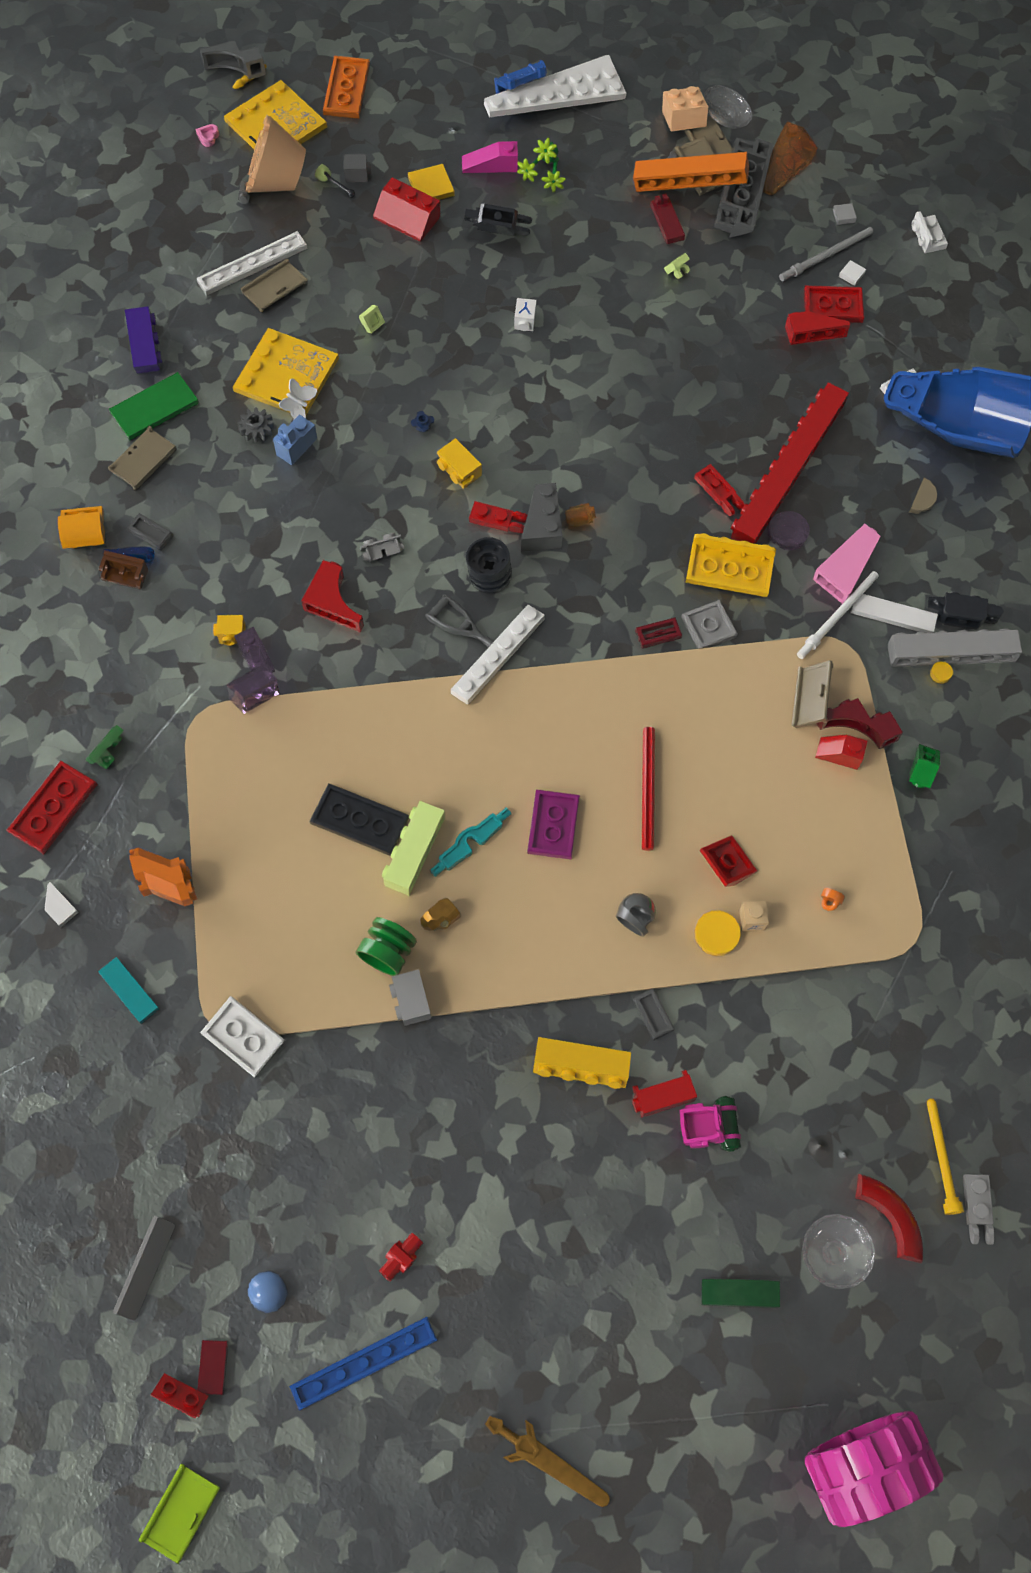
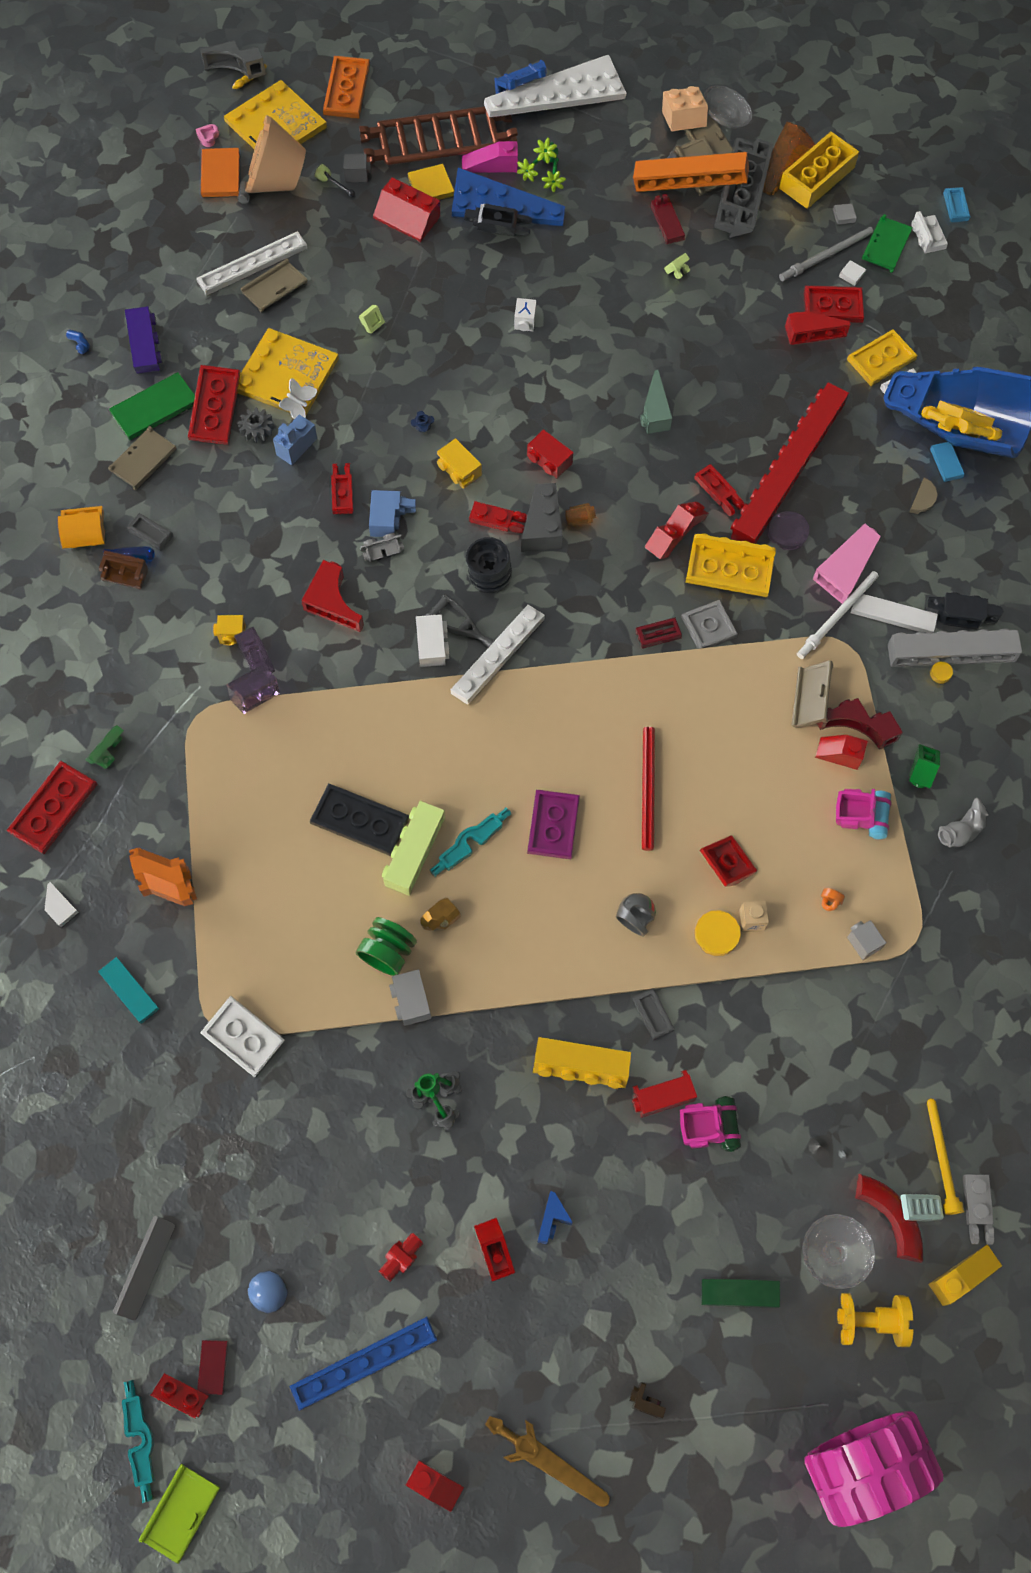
none -> blue arm [66,329,90,354]
none -> teal piece [122,1380,155,1503]
none -> red tile [188,365,241,445]
none -> orange tile [201,148,240,197]
none -> red hinge [331,463,353,515]
none -> copper bar [359,106,518,165]
none -> medium blue hinge [369,490,416,537]
none -> dark grey plant [406,1071,462,1130]
none -> red slope [406,1460,464,1512]
none -> white brick [416,615,449,667]
none -> blue wing [452,168,565,226]
none -> red slope [474,1218,515,1281]
none -> red brick [527,429,574,479]
none -> blue slope [537,1191,573,1245]
none -> dark brown bracket [629,1382,666,1419]
none -> sand green slope [640,370,672,434]
none -> arch [645,501,709,559]
none -> yellow brick [779,132,859,209]
none -> dark pink piece [836,789,892,840]
none -> yellow piece [837,1293,913,1347]
none -> yellow tile [847,329,918,386]
none -> light grey brick [847,920,886,960]
none -> green door [862,214,913,273]
none -> light aqua slope [901,1194,944,1222]
none -> yellow brick [921,401,1002,441]
none -> yellow slope [928,1244,1002,1306]
none -> dark azure tile [930,442,965,482]
none -> light grey animal [938,798,989,847]
none -> dark azure tile [943,187,971,222]

